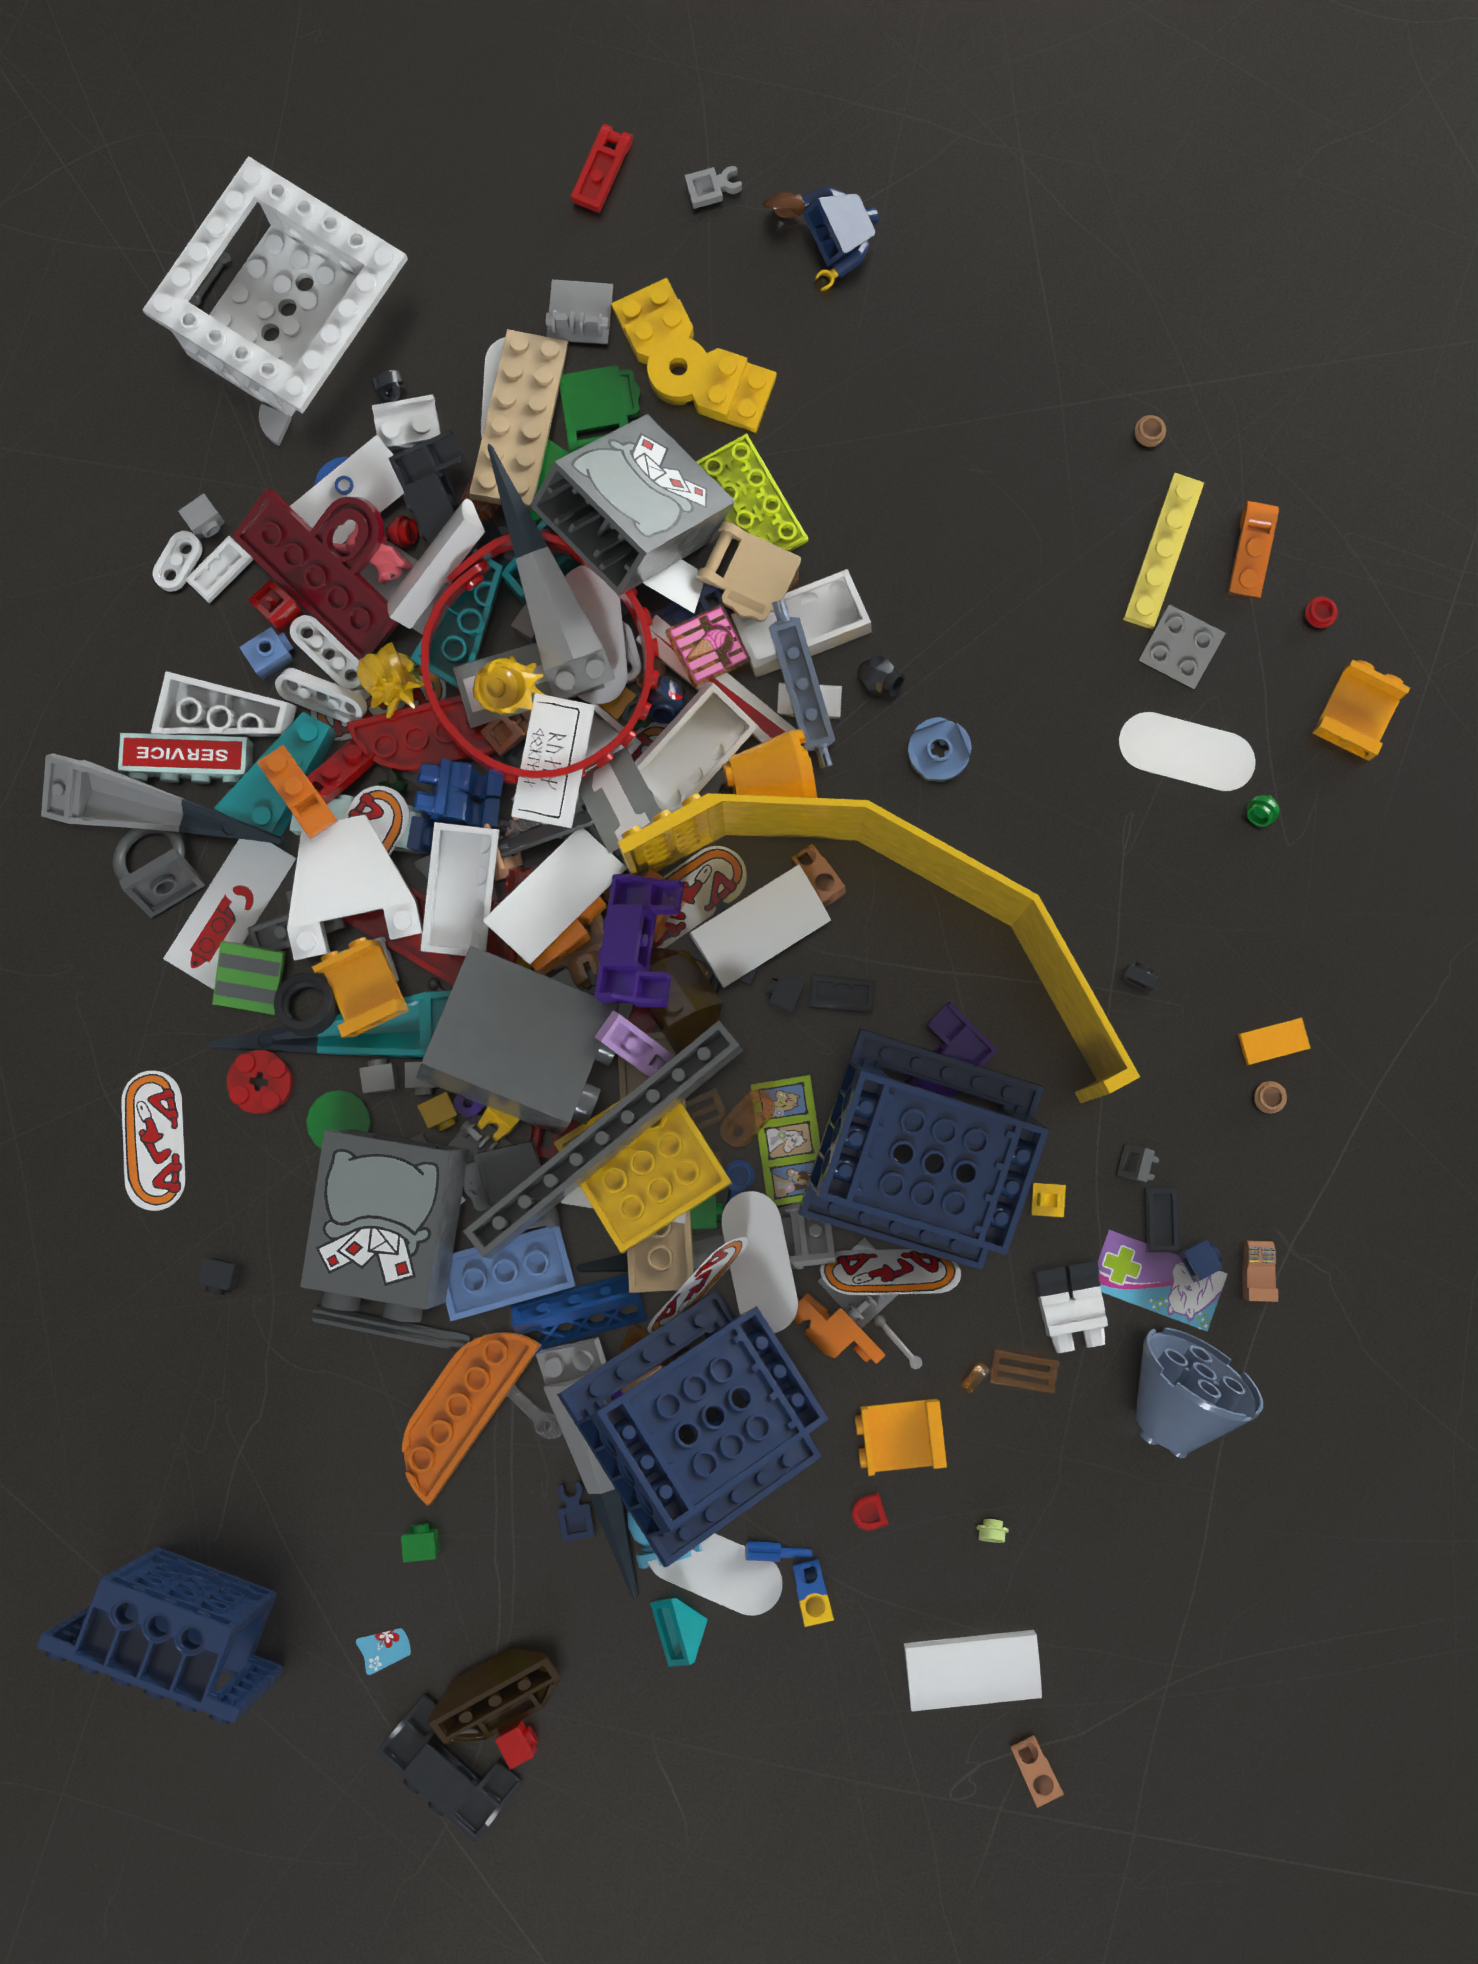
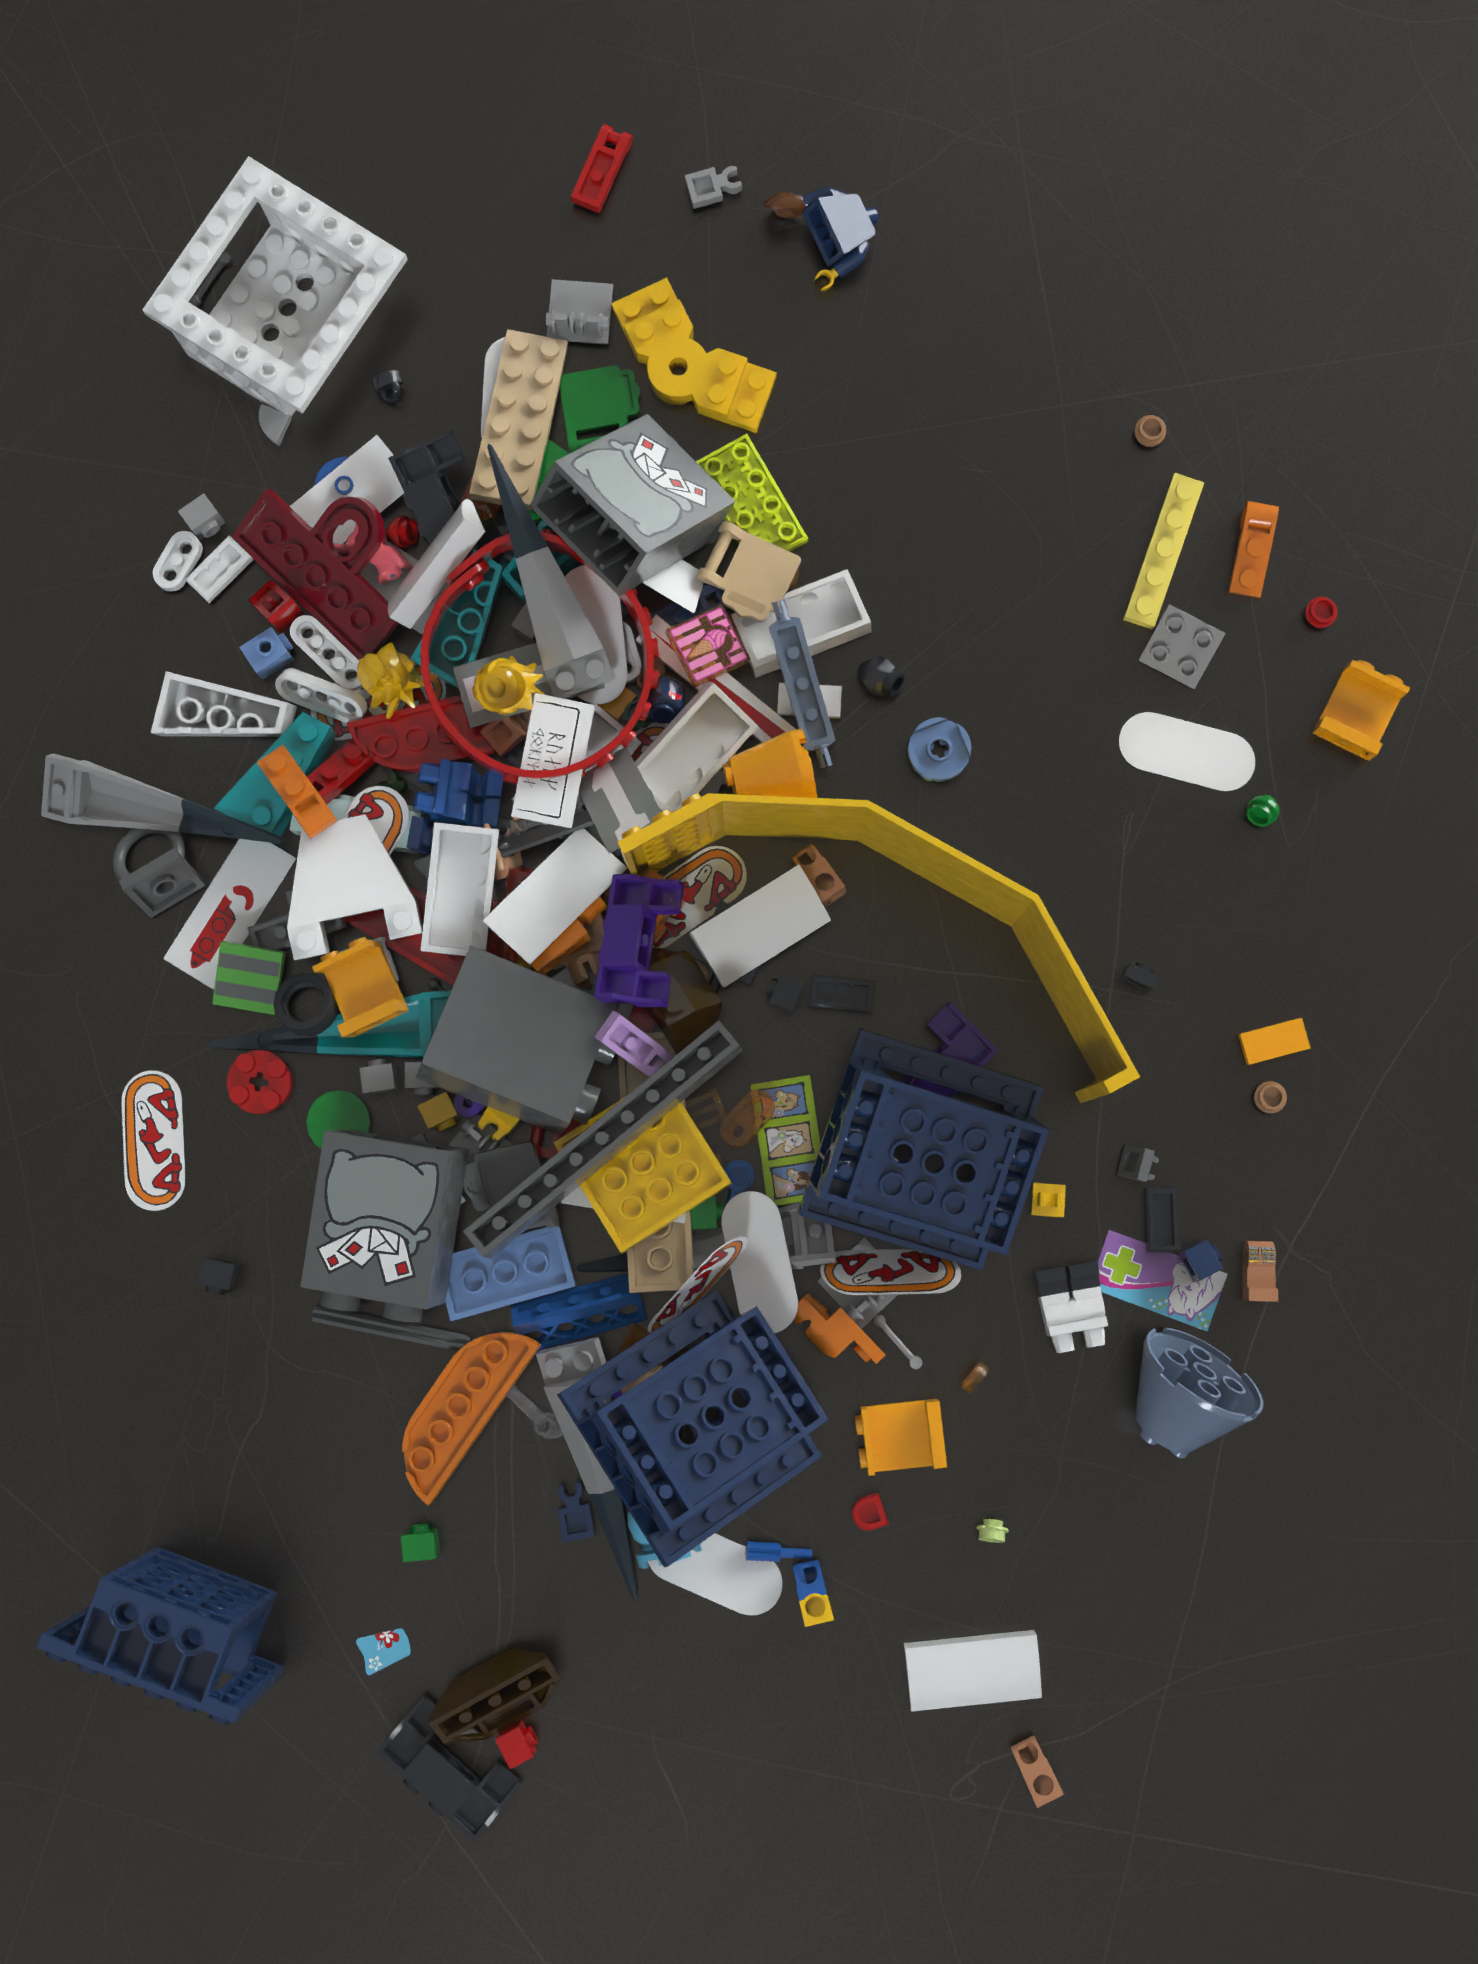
brick [118,733,254,785] -> none
white plate [372,394,441,451] -> none
teal slope [650,1598,708,1667] -> none
clear orange tile [989,1350,1060,1394] -> none

